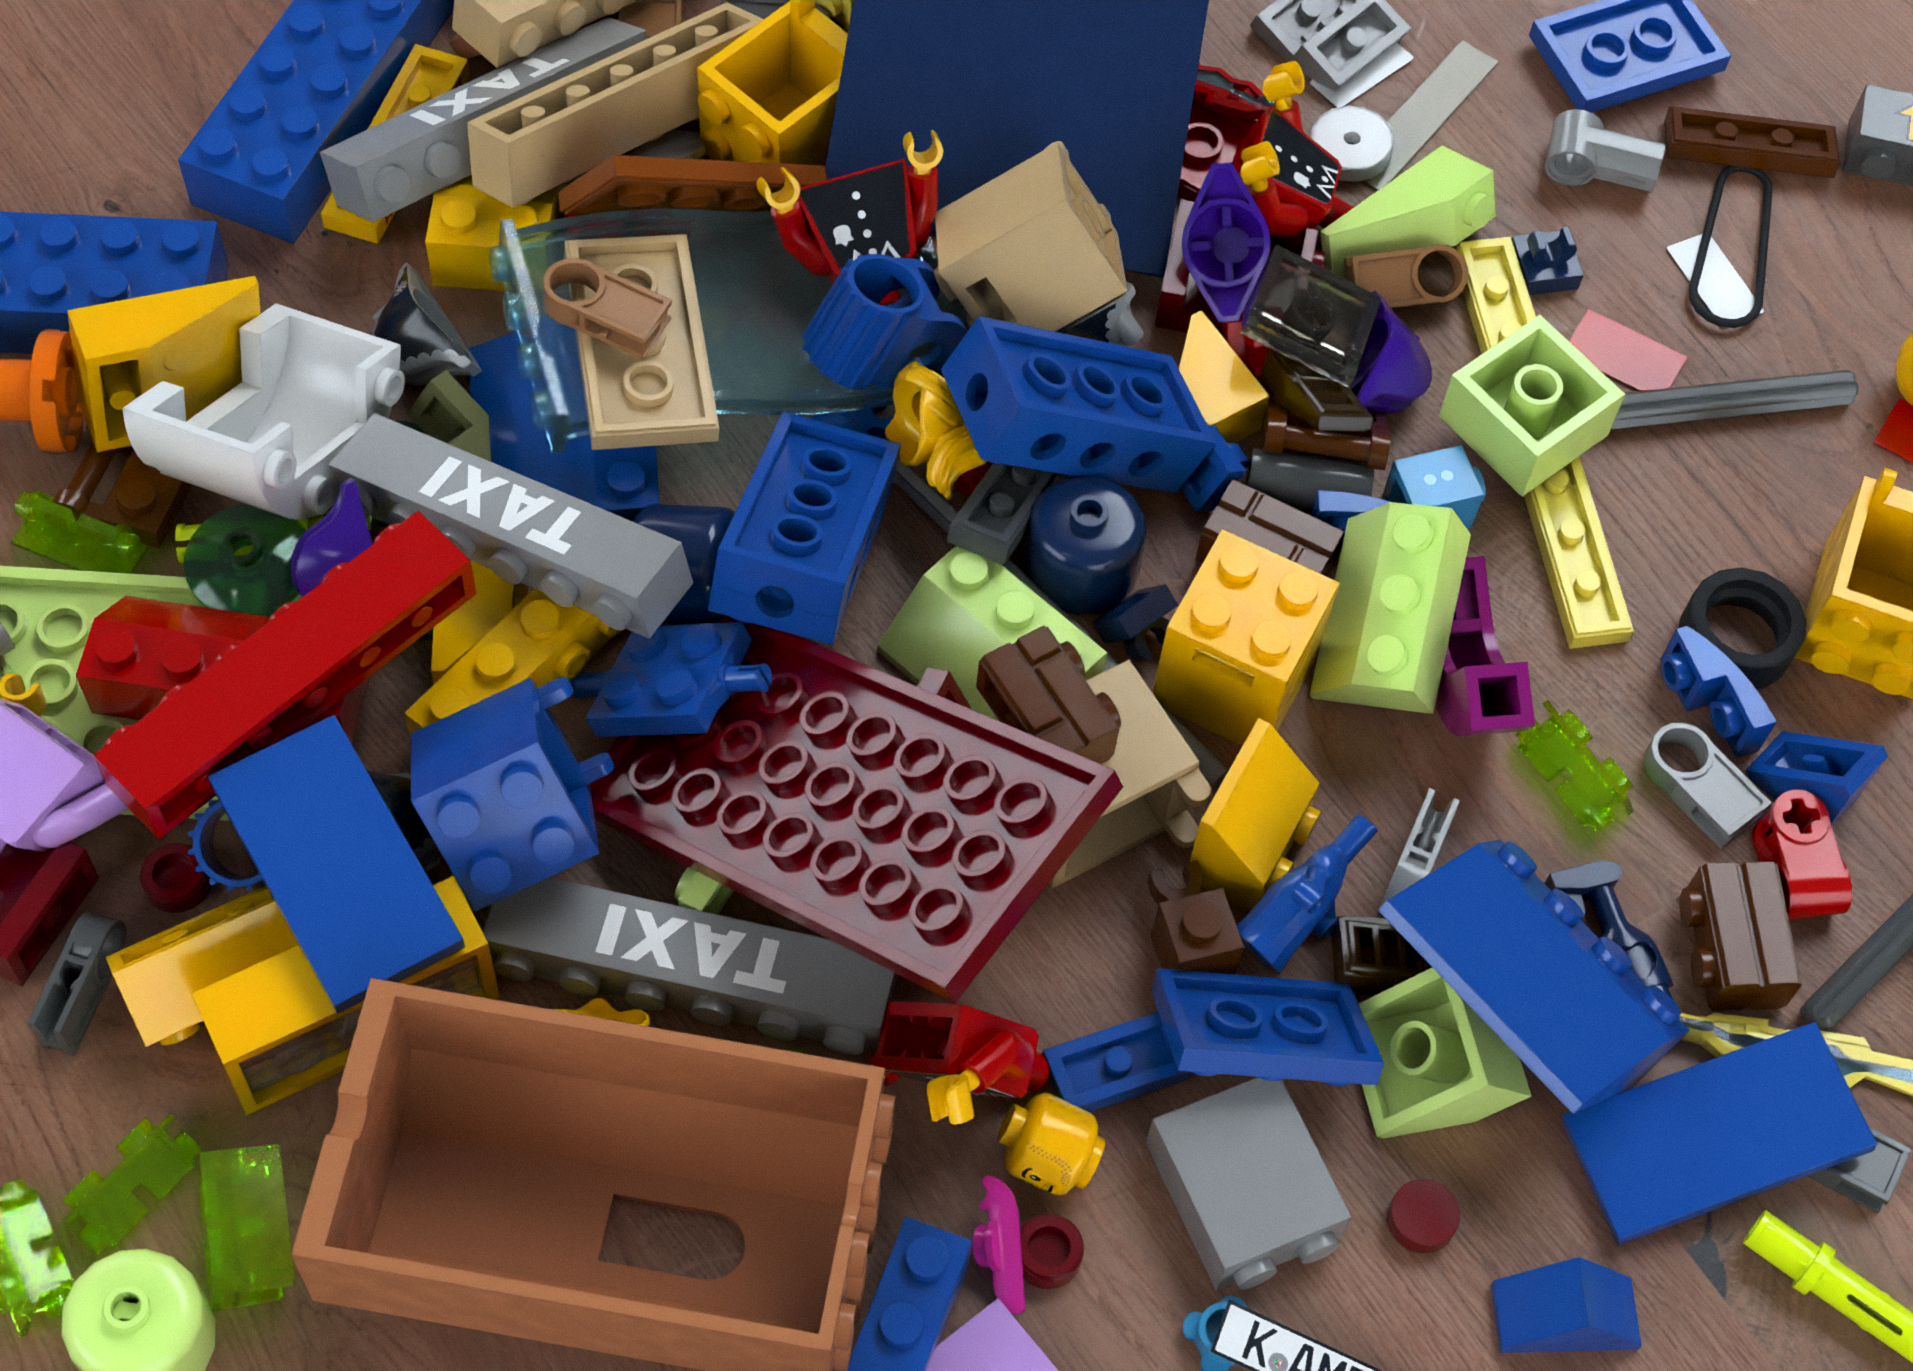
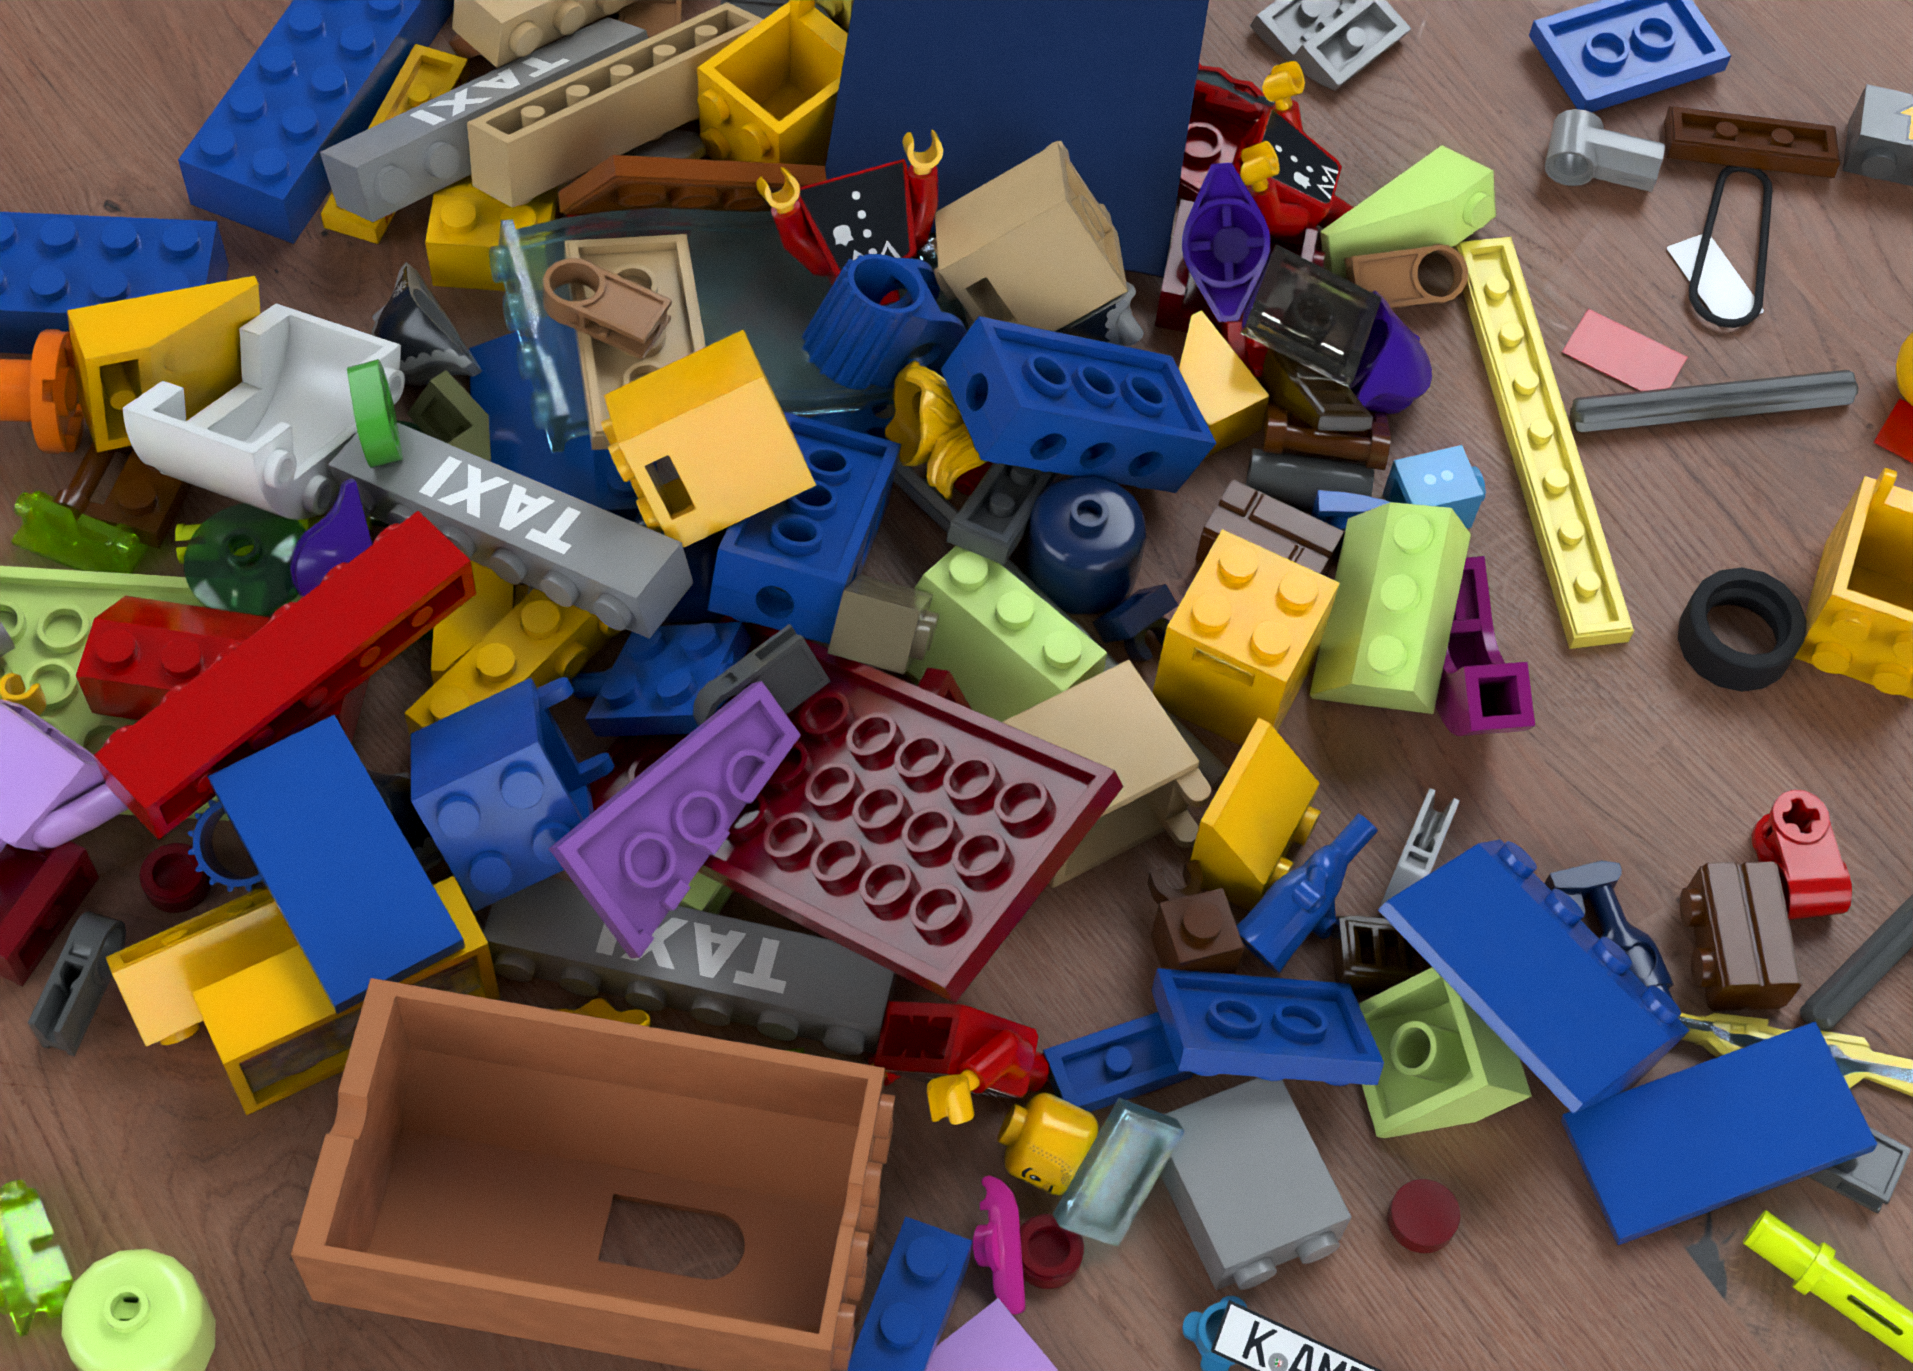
clear neon green hinge [59,1114,202,1255] -> none
clear neon green hinge [197,1144,295,1312] -> none
reddish brown brick [976,625,1121,764] -> none
blue tile [1180,425,1250,513] -> none
white sticker [1310,42,1413,107] -> none
white piece [1310,105,1394,182] -> none
sticker [1363,40,1499,190] -> none
yellowish green brick [1439,315,1625,497] -> none
blue slope [1491,1257,1642,1353] -> none
dark blue tile [1512,226,1584,295] -> none
clear neon green hinge [1515,700,1634,832] -> none
light grey piece [1643,722,1772,850] -> none
blue slope [1660,626,1777,758] -> none
blue slope [1745,731,1888,826] -> none
none -> bright green beam [347,359,403,468]
none -> medium lavender wing [549,681,801,958]
none -> yellow container [601,330,816,548]
none -> dark grey piece [693,624,831,727]
none -> dark tan brick [828,574,939,674]
none -> clear light blue tile [1053,1098,1185,1247]

